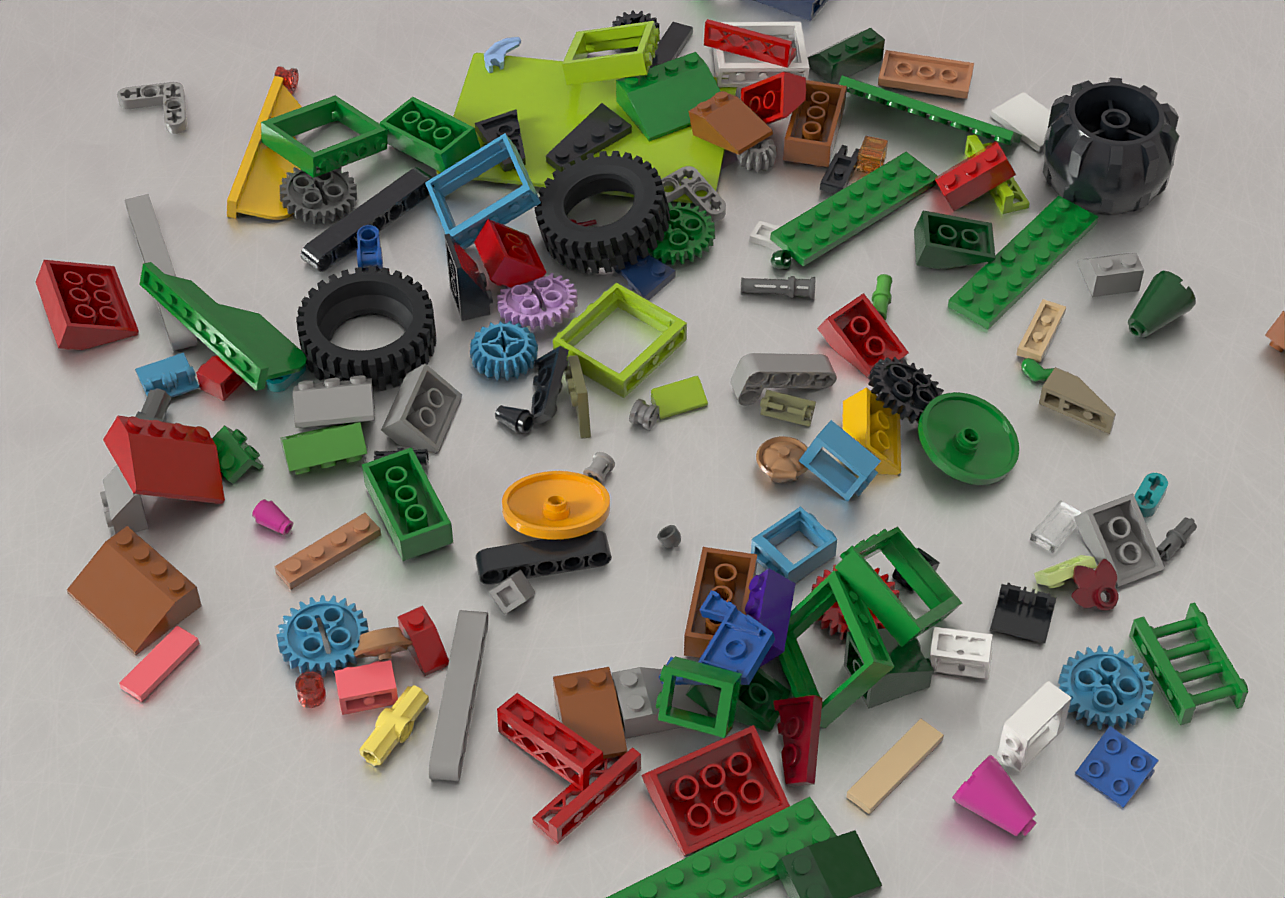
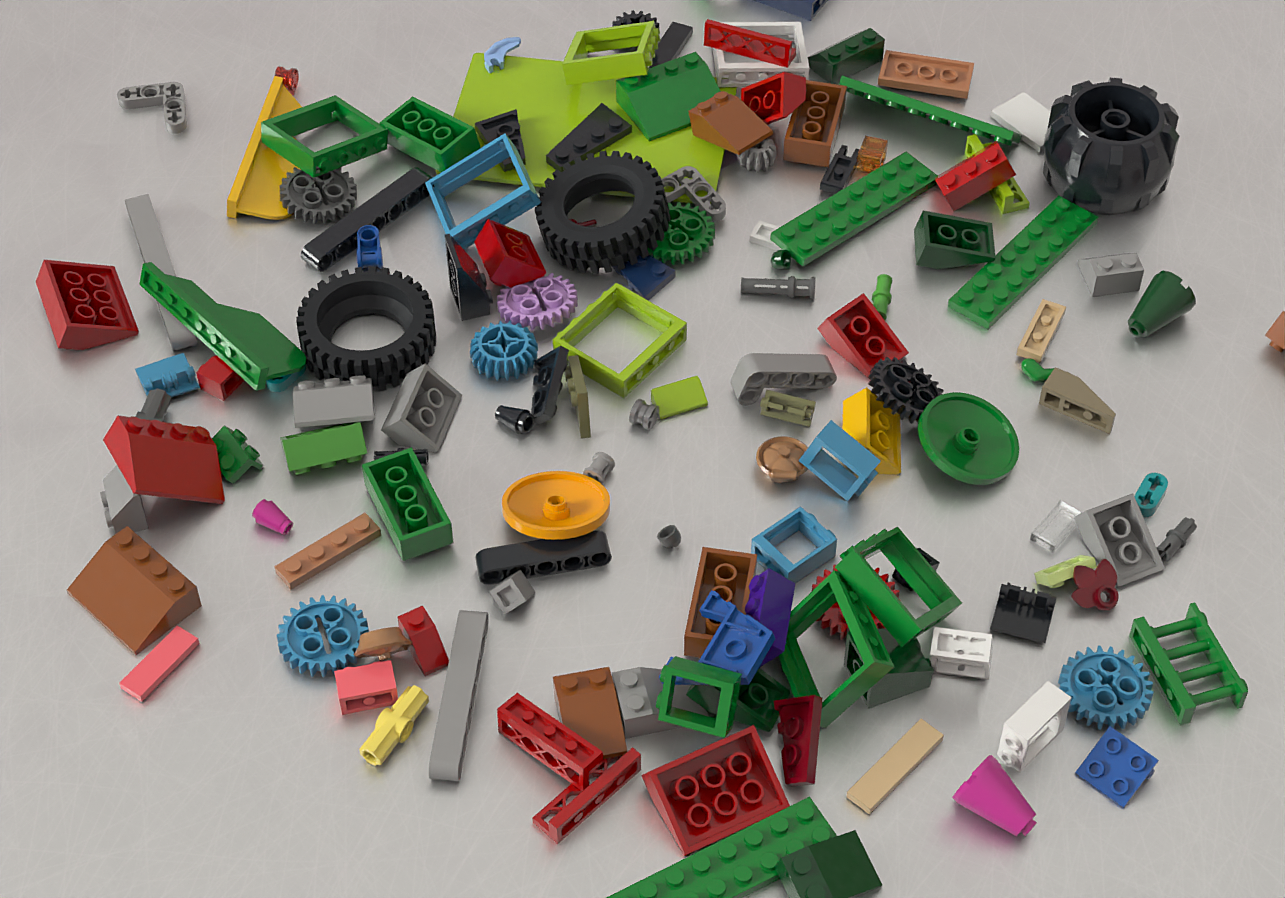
clear red wheel [295,671,326,708] -> none

